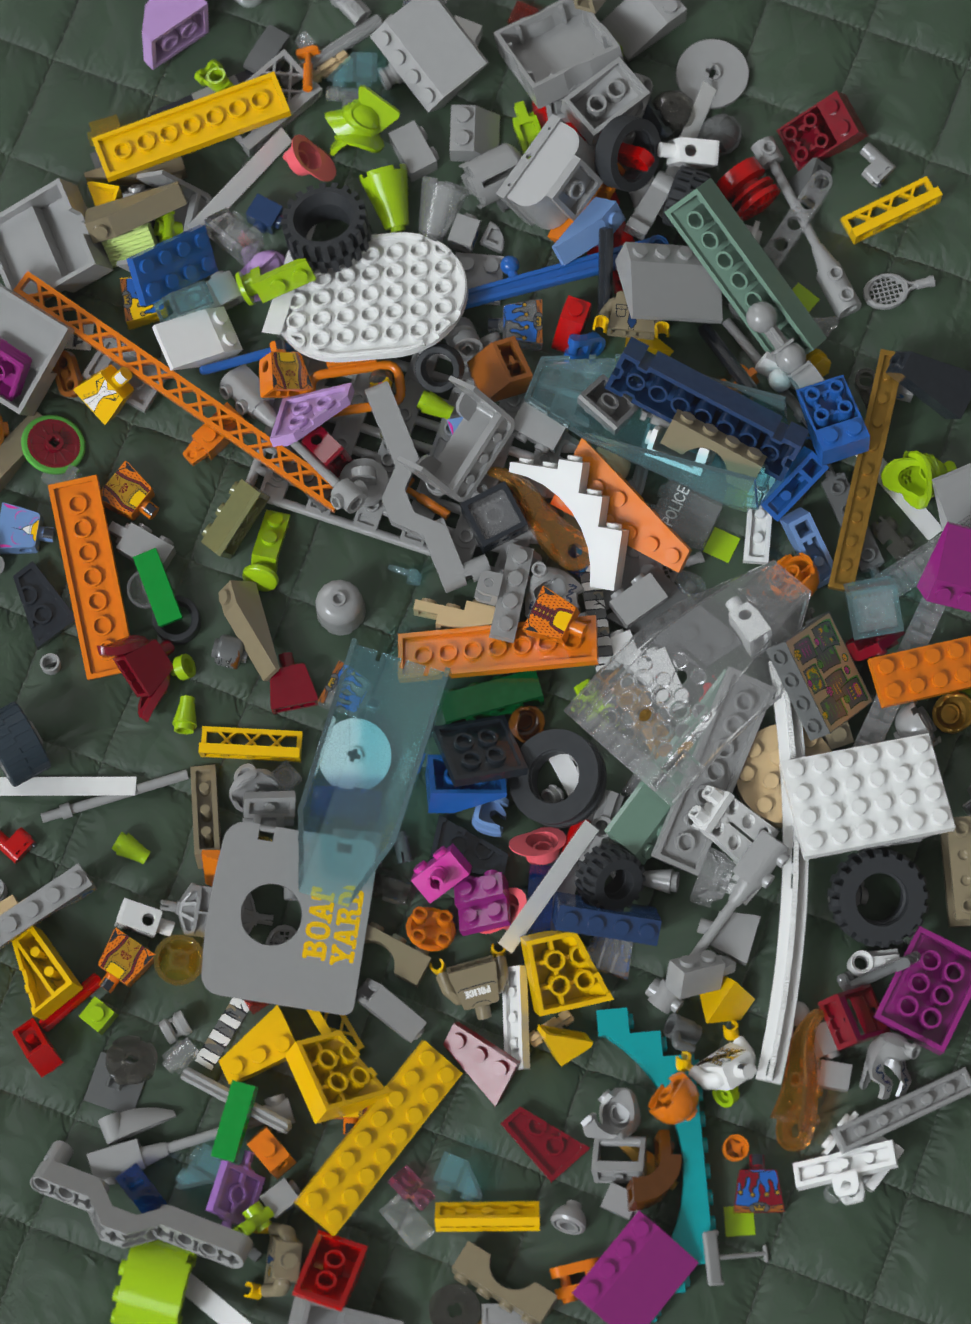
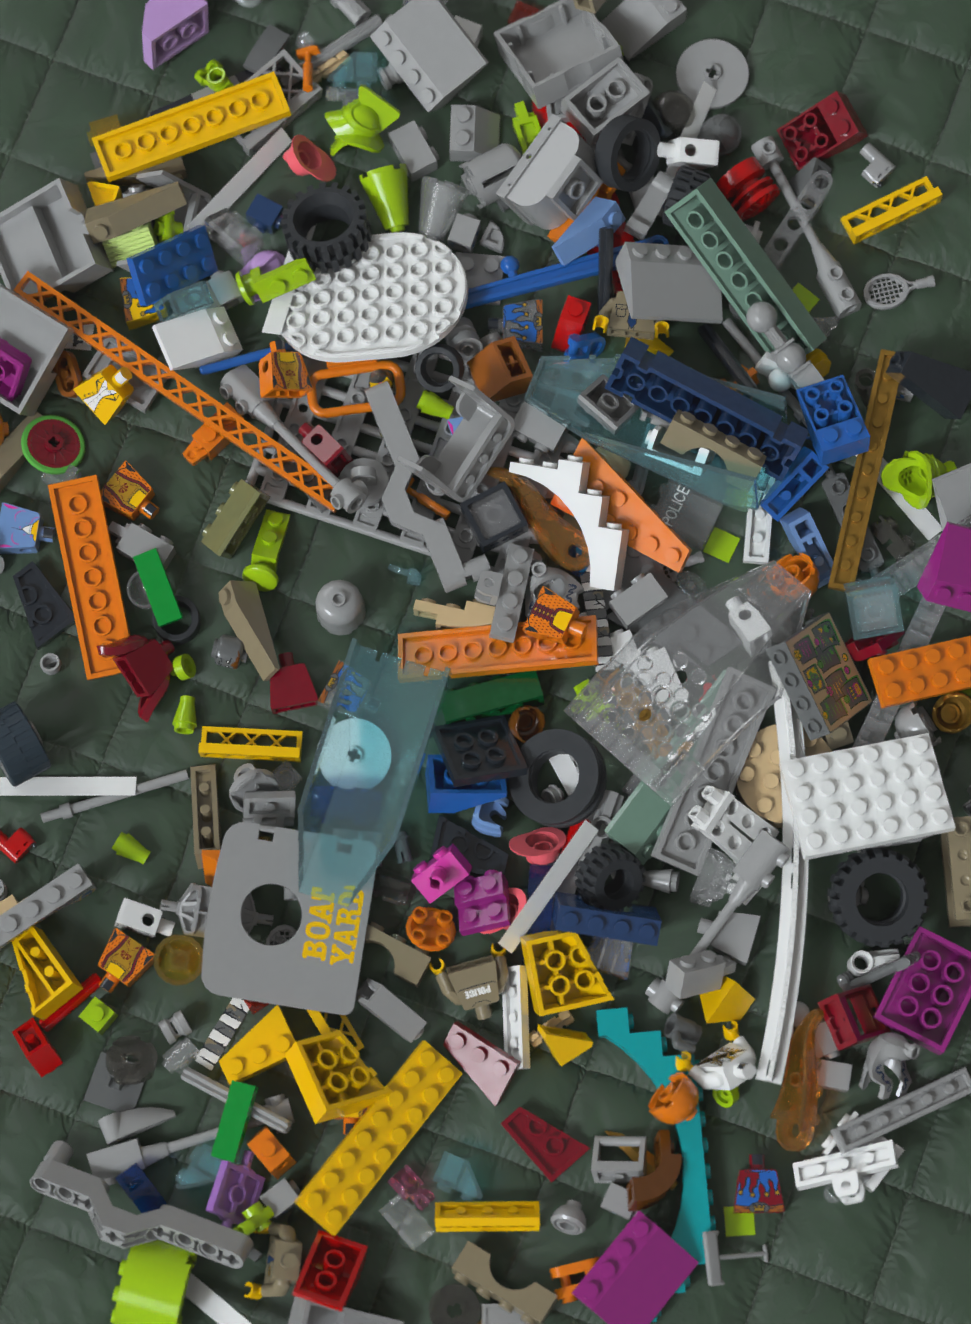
lavender plate [270,383,354,447] -> none
light grey piece [581,1088,641,1140] -> none
red beam [617,142,655,171] -> none
orange wheel [722,1134,749,1162] -> none

